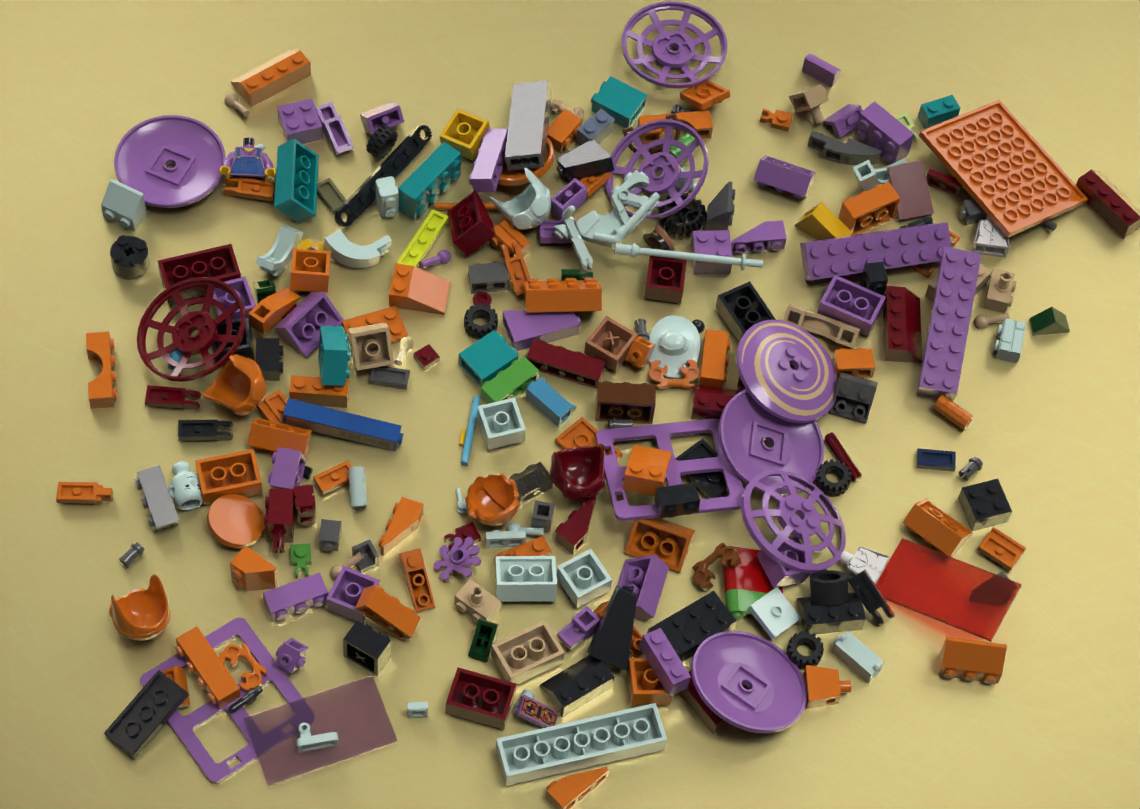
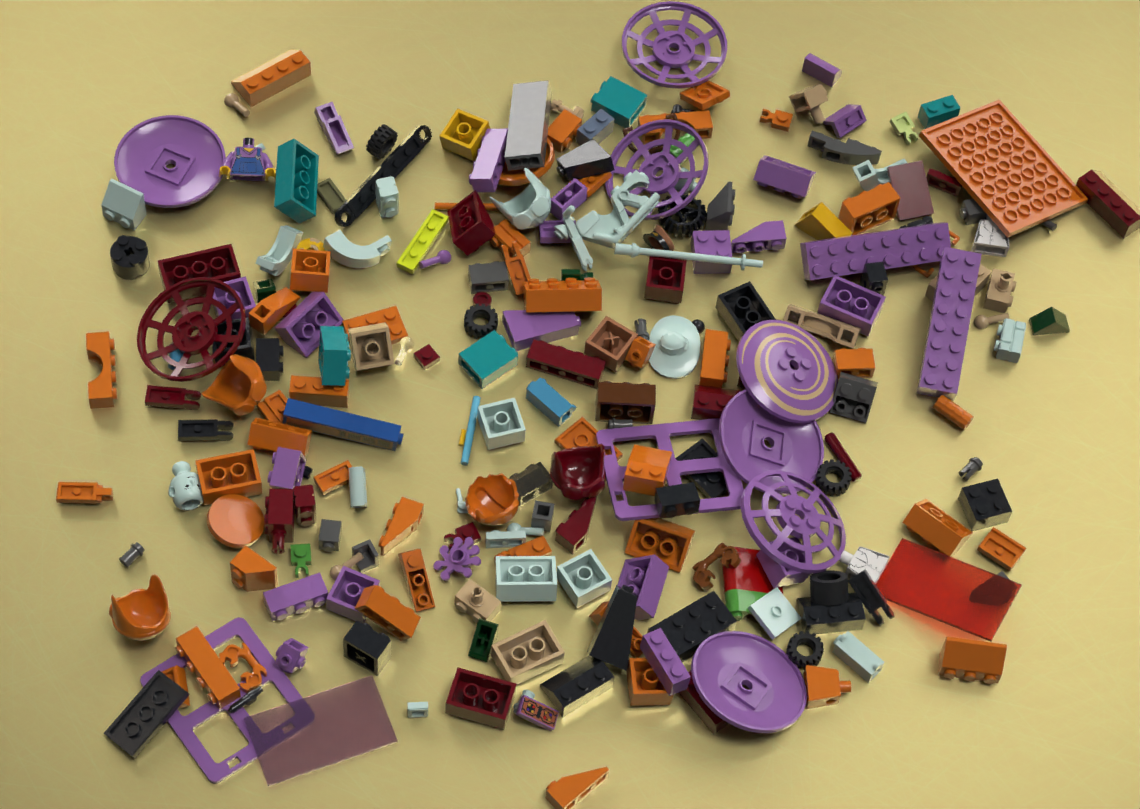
wedge [134,465,179,531] -> none
orange hinge [222,177,276,202] -> none
medium lavender brick [277,99,323,144] -> none
light aqua piece [296,723,339,753] -> none
medium lavender brick [360,102,405,135] -> none
dark grey tile [369,366,410,390] -> none
orange slope [389,263,451,315] -> none
teal brick [397,142,462,221] -> none
bright green brick [480,356,539,404] -> none
light aqua brick [496,703,667,786] -> none
medium lavender brick [557,606,601,651] -> none
orange helmet [649,360,699,389] -> none
medium lavender brick [855,101,914,164] -> none
dark red slope [883,286,922,363] -> none
dark blue tile [916,448,956,472] -> none

